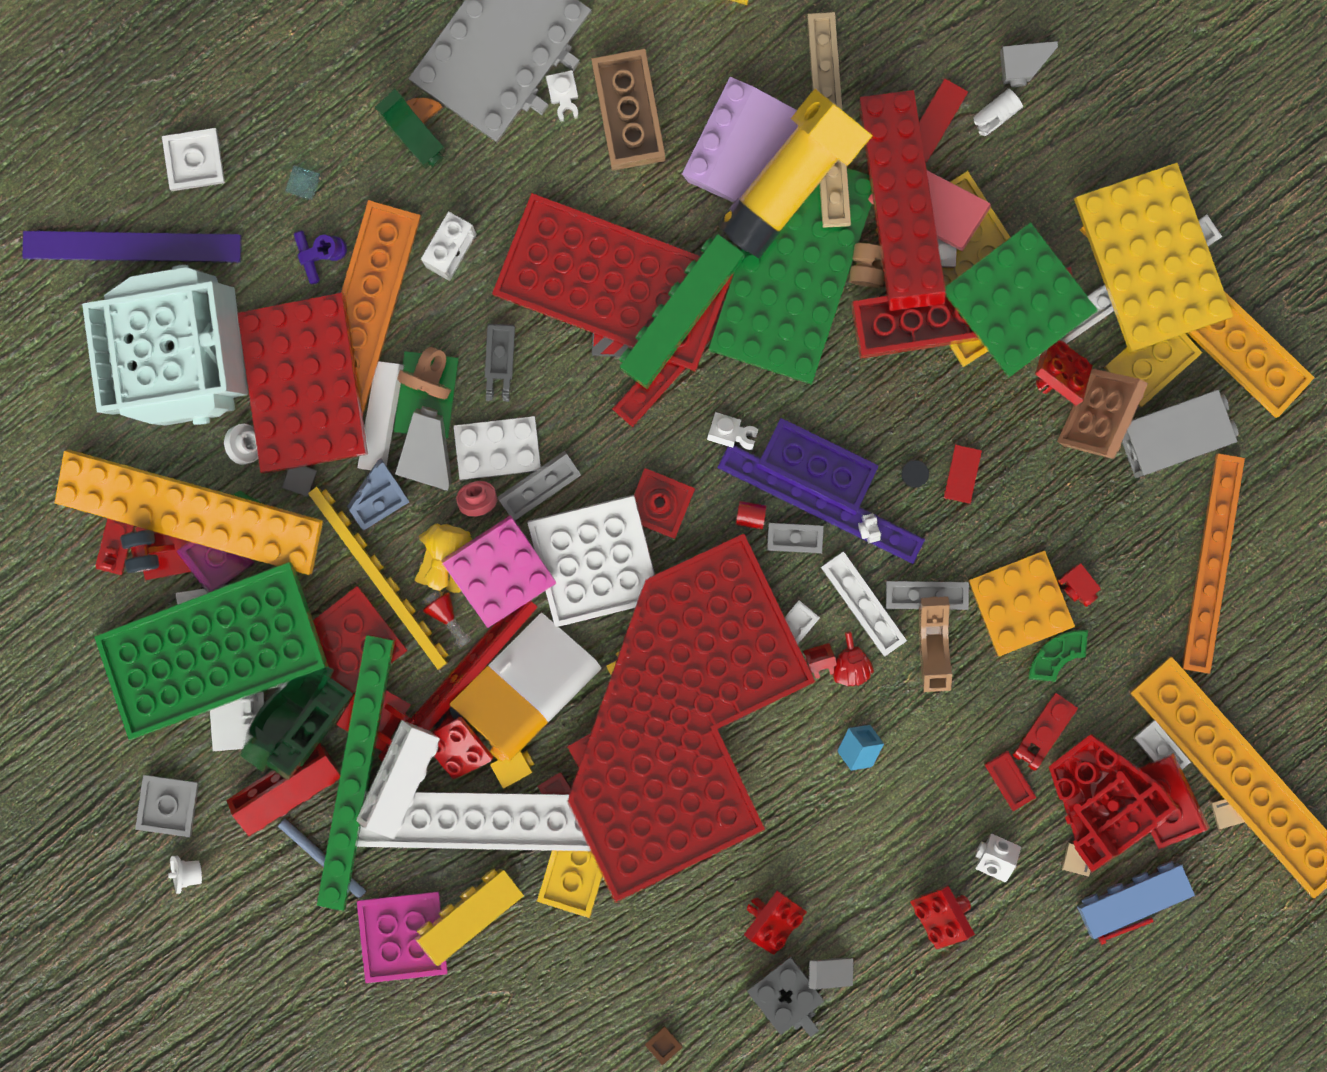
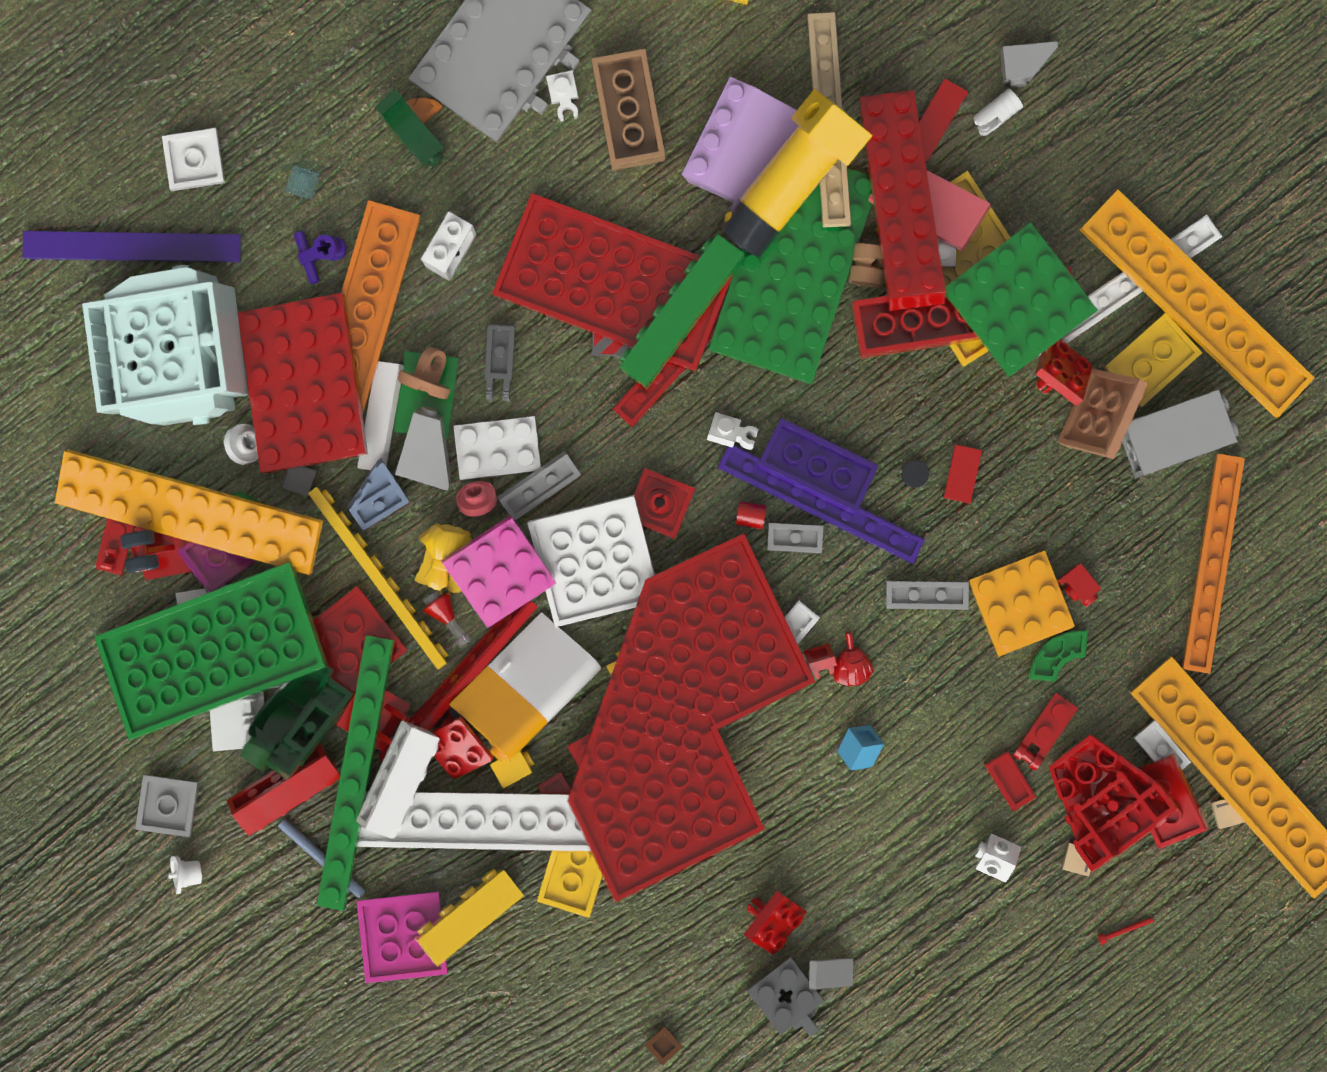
white plate [821,552,907,657] -> none
white plate [858,513,881,544] -> none
red plate [910,886,975,950] -> none
medium nougat arch [919,596,952,692] -> none
yellow plate [1074,163,1233,353] -> none
medium blue brick [1077,861,1195,939] -> none

